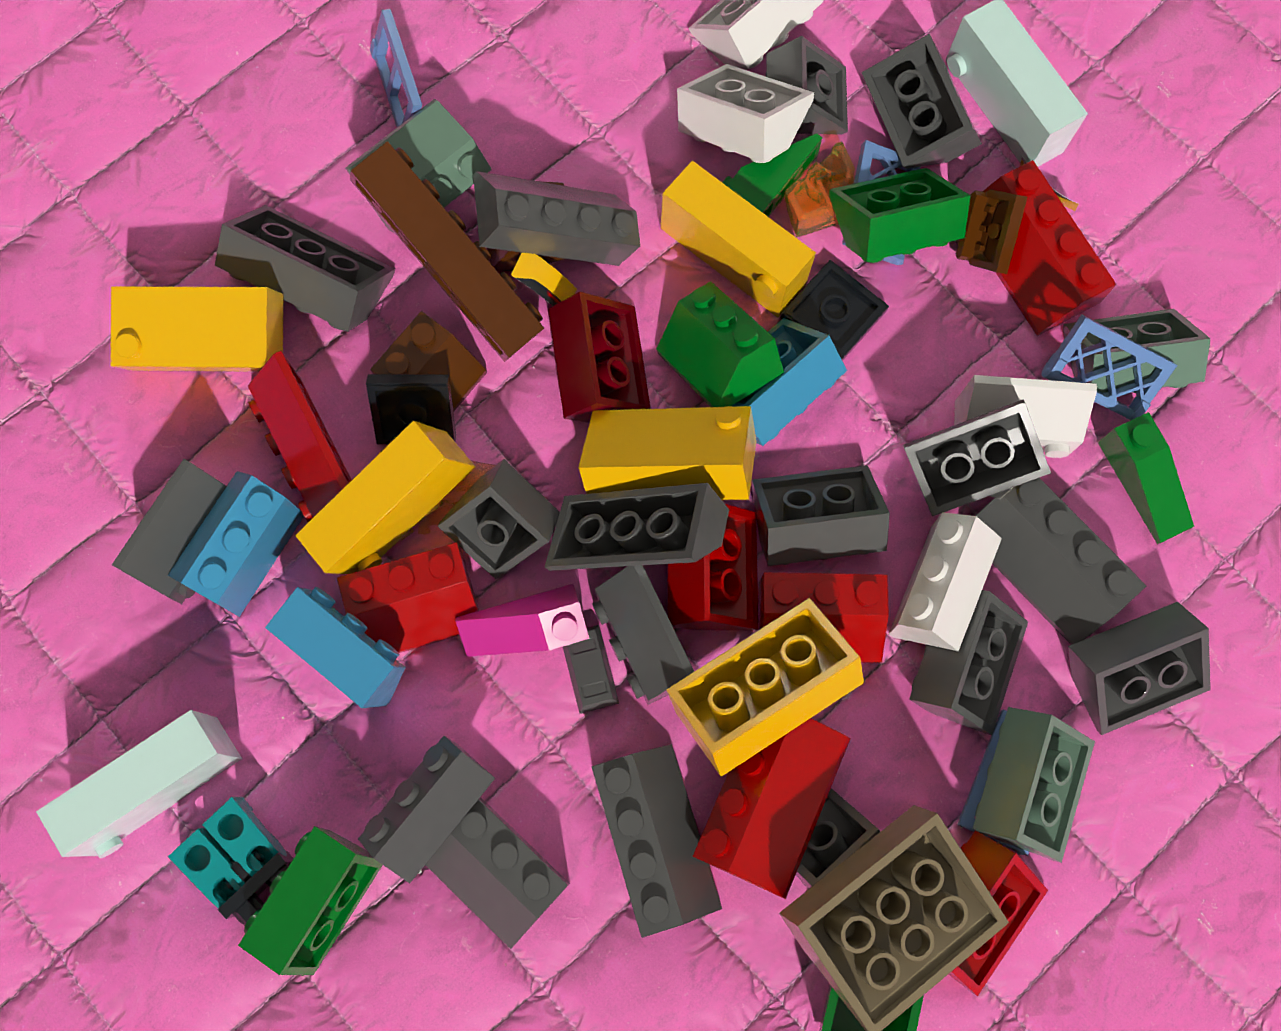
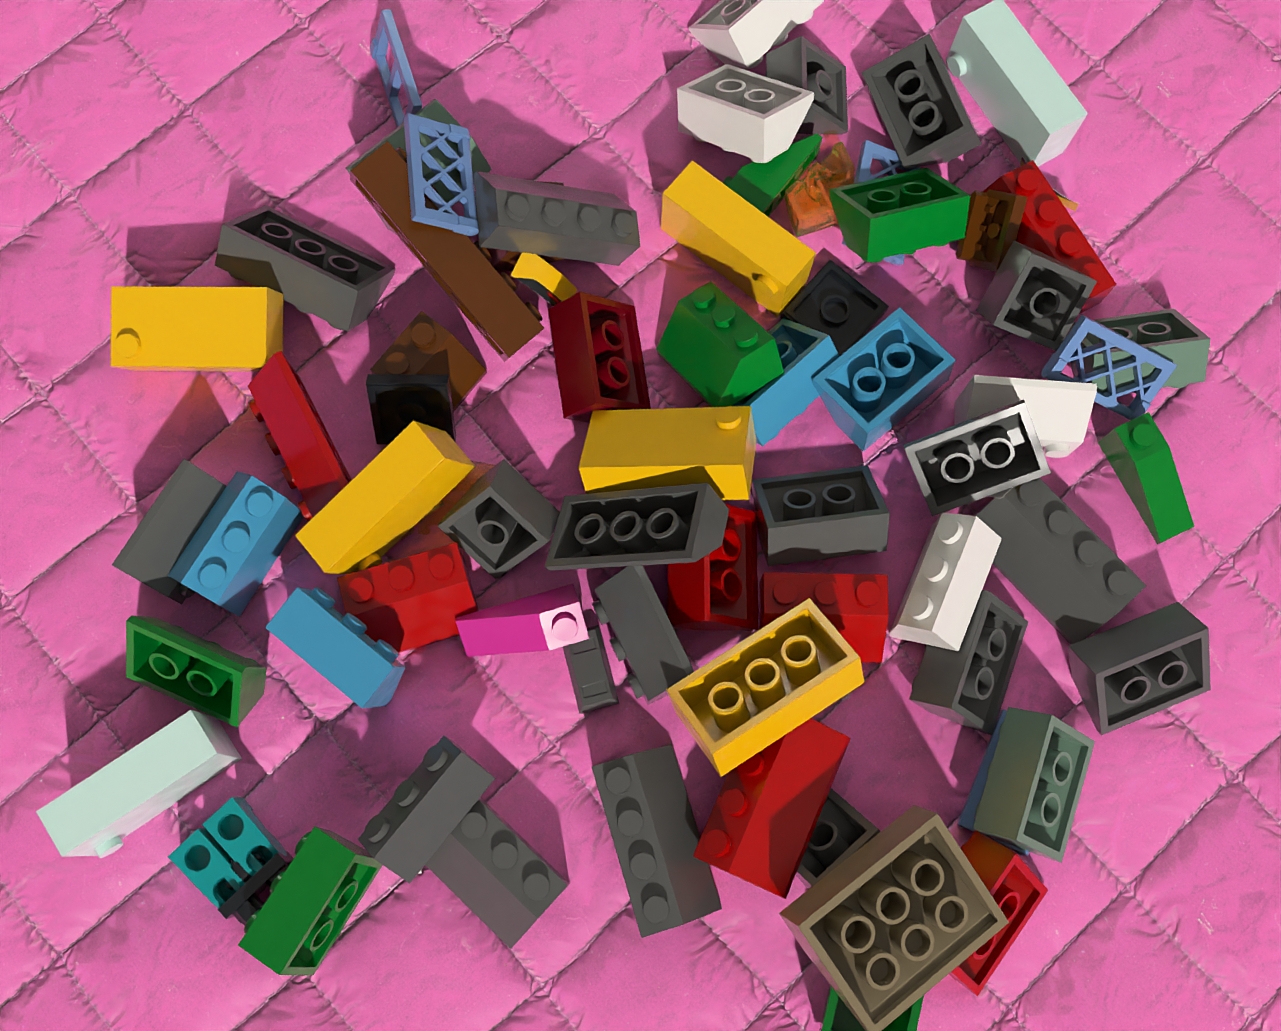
none -> green slope [126,615,267,727]
none -> medium blue window [404,113,479,236]
none -> dark azure slope [812,307,956,452]
none -> dark grey slope [976,241,1097,351]

